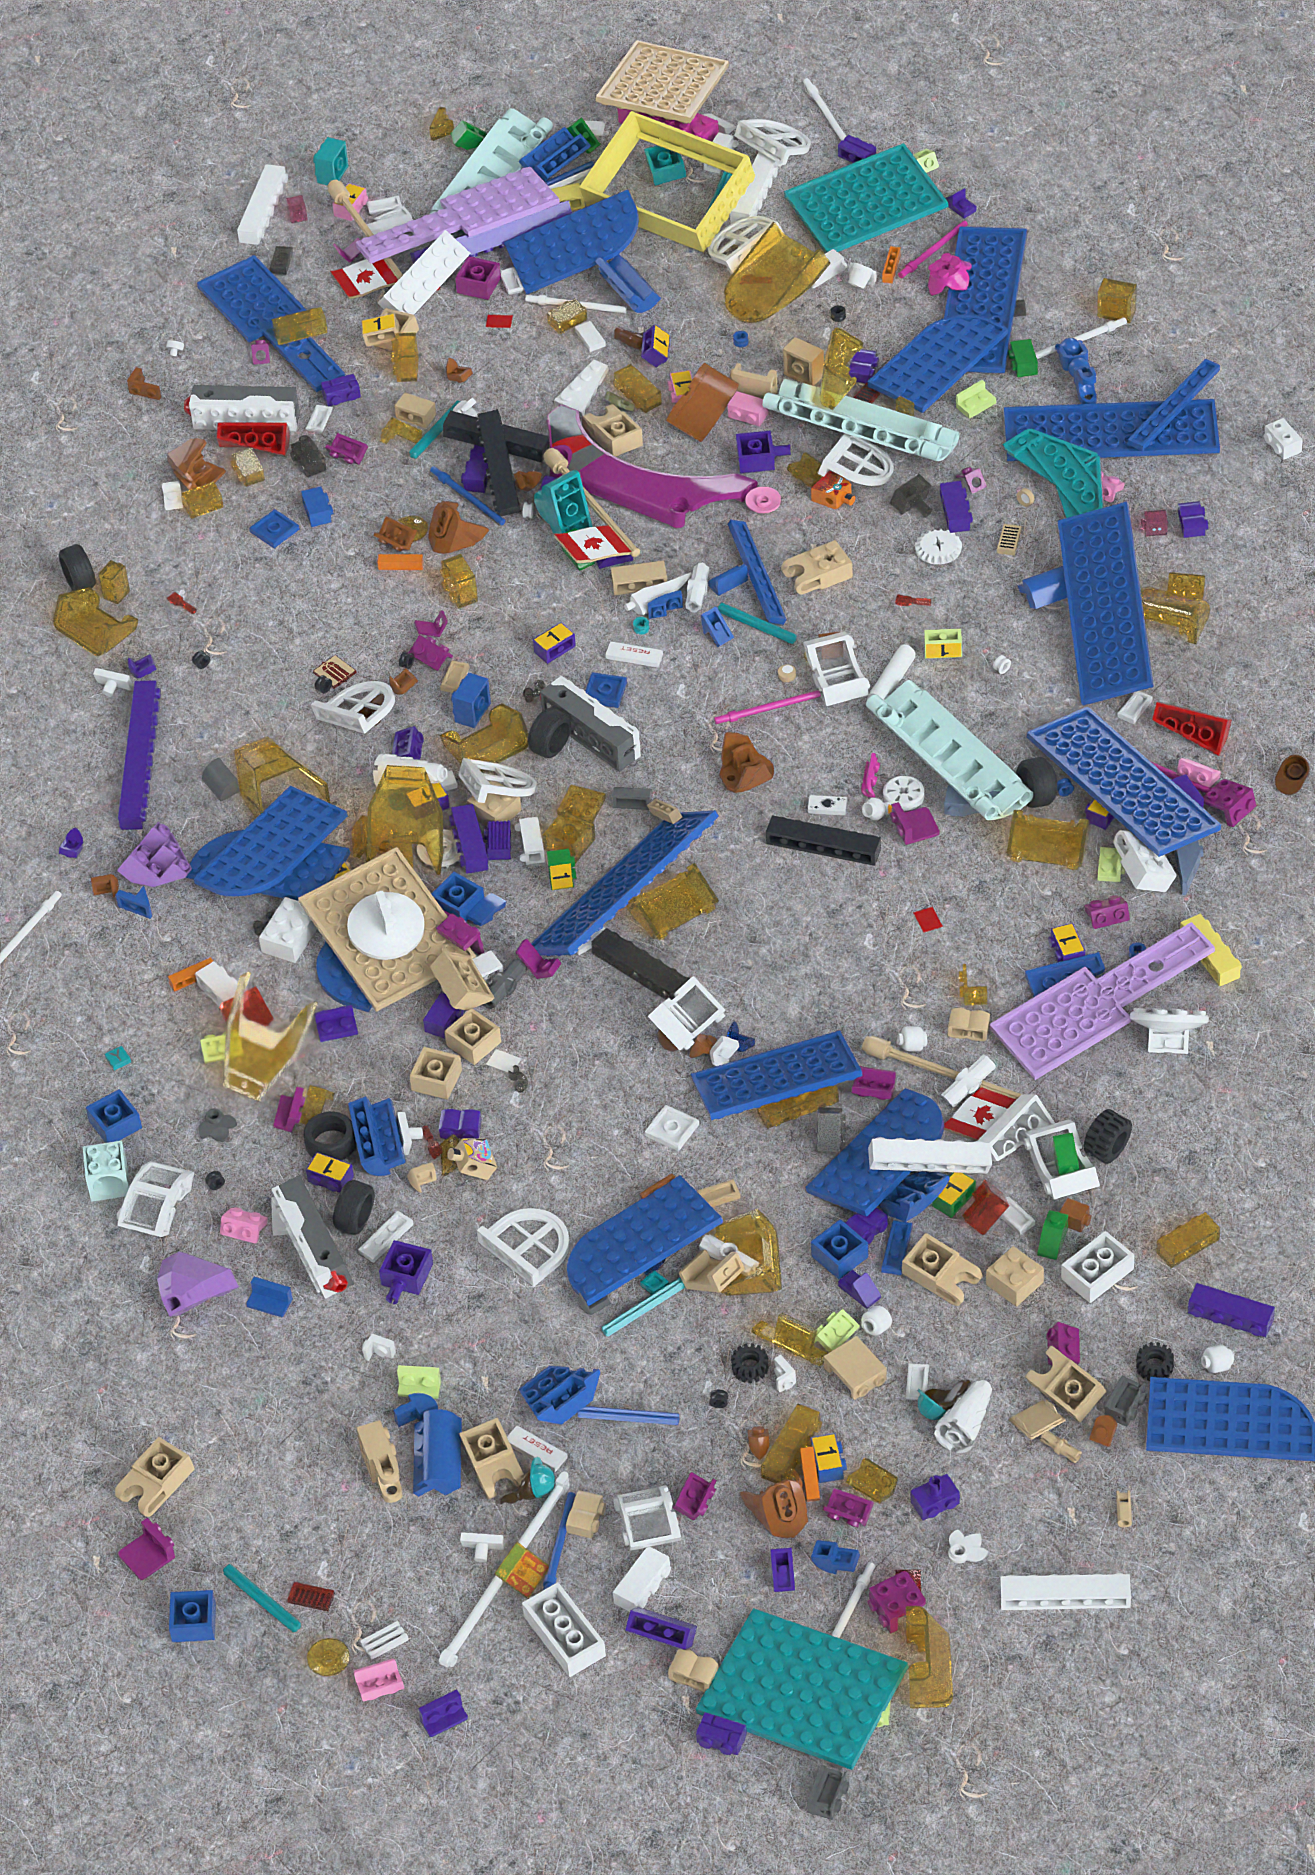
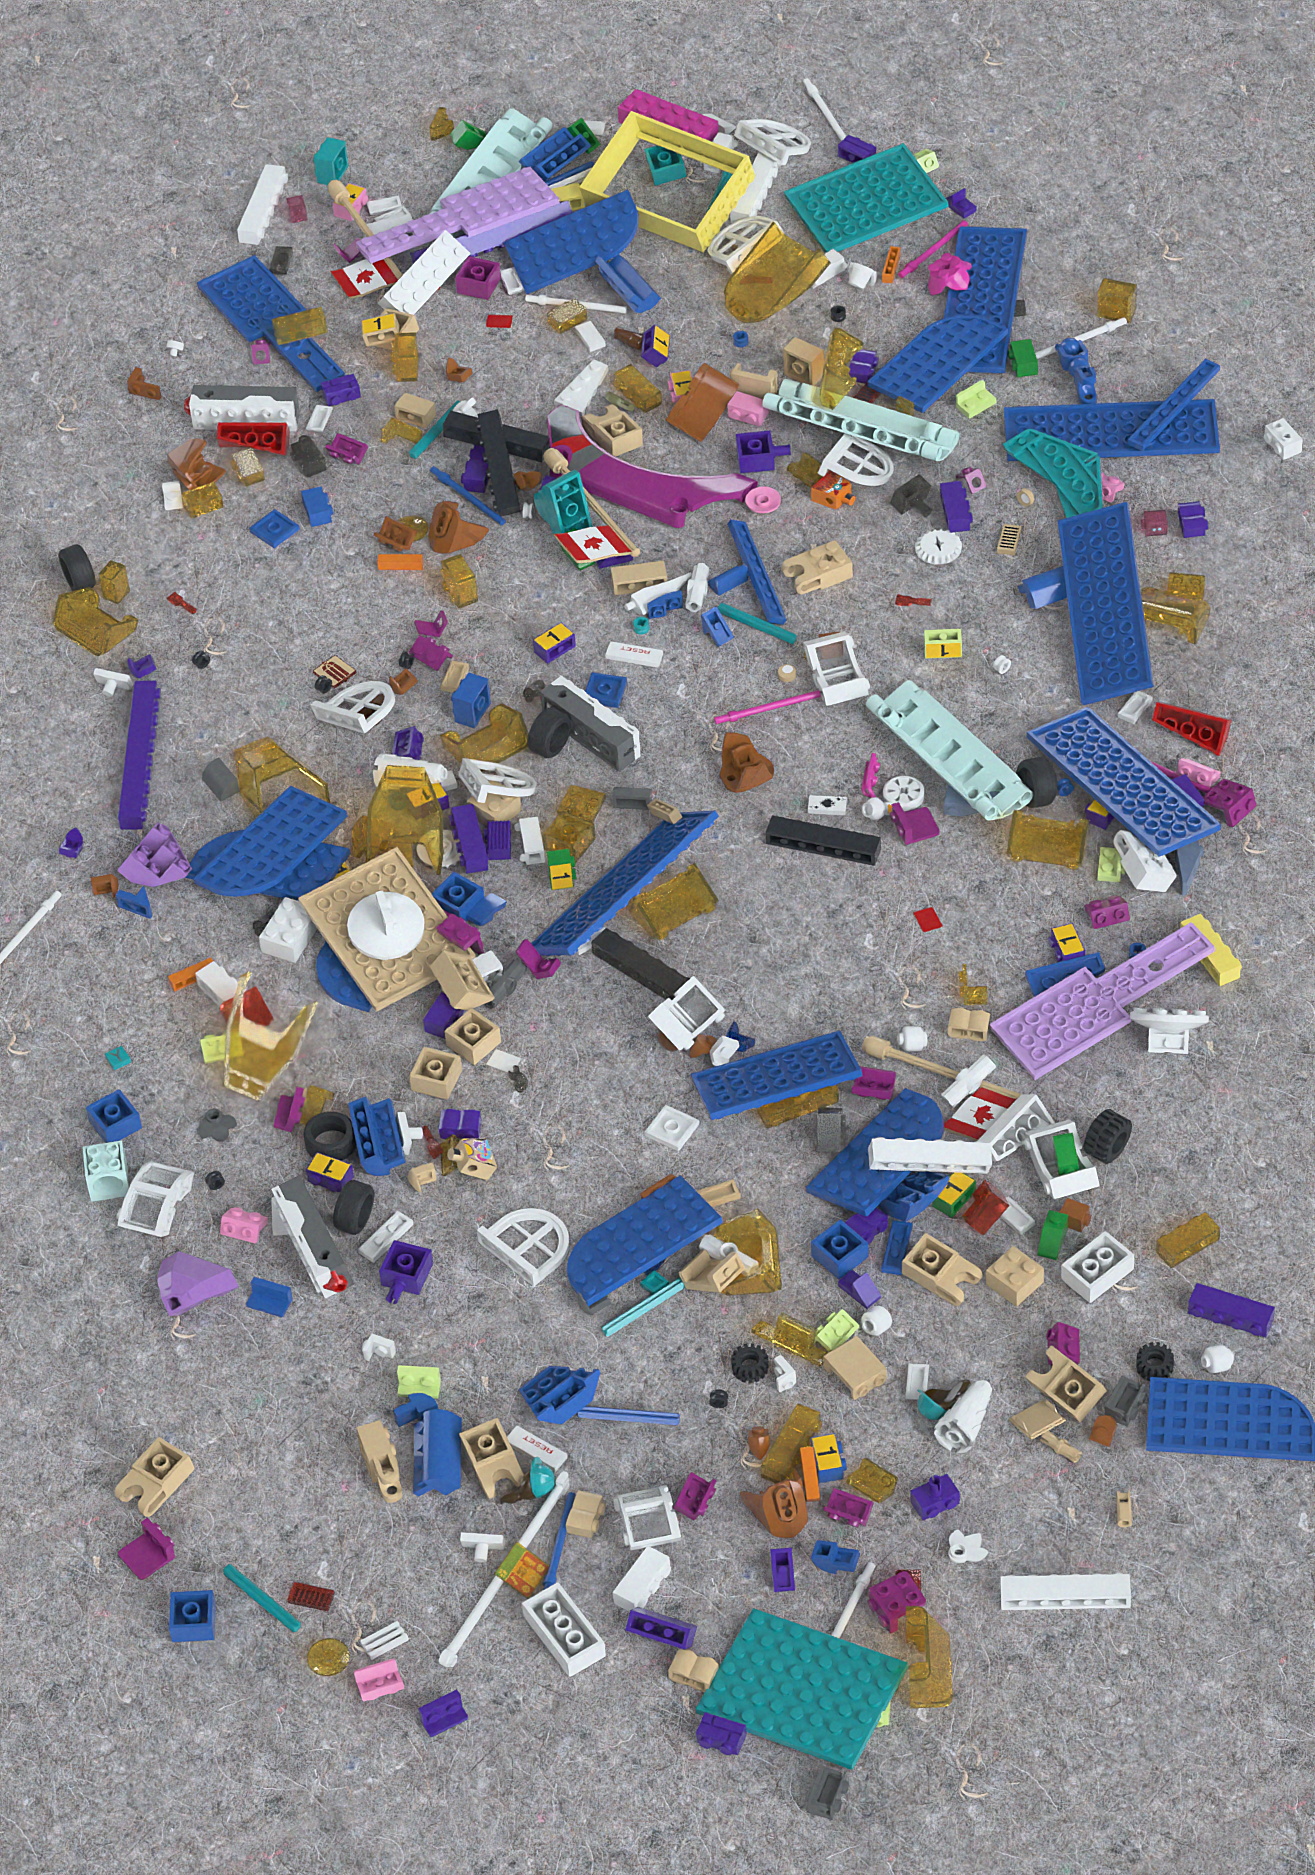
dark purple bracket [314,1005,358,1042] -> none
tan plate [596,40,729,123] -> none
white brick [867,645,915,700] -> none
reddish brown cap [1275,755,1310,795] -> none

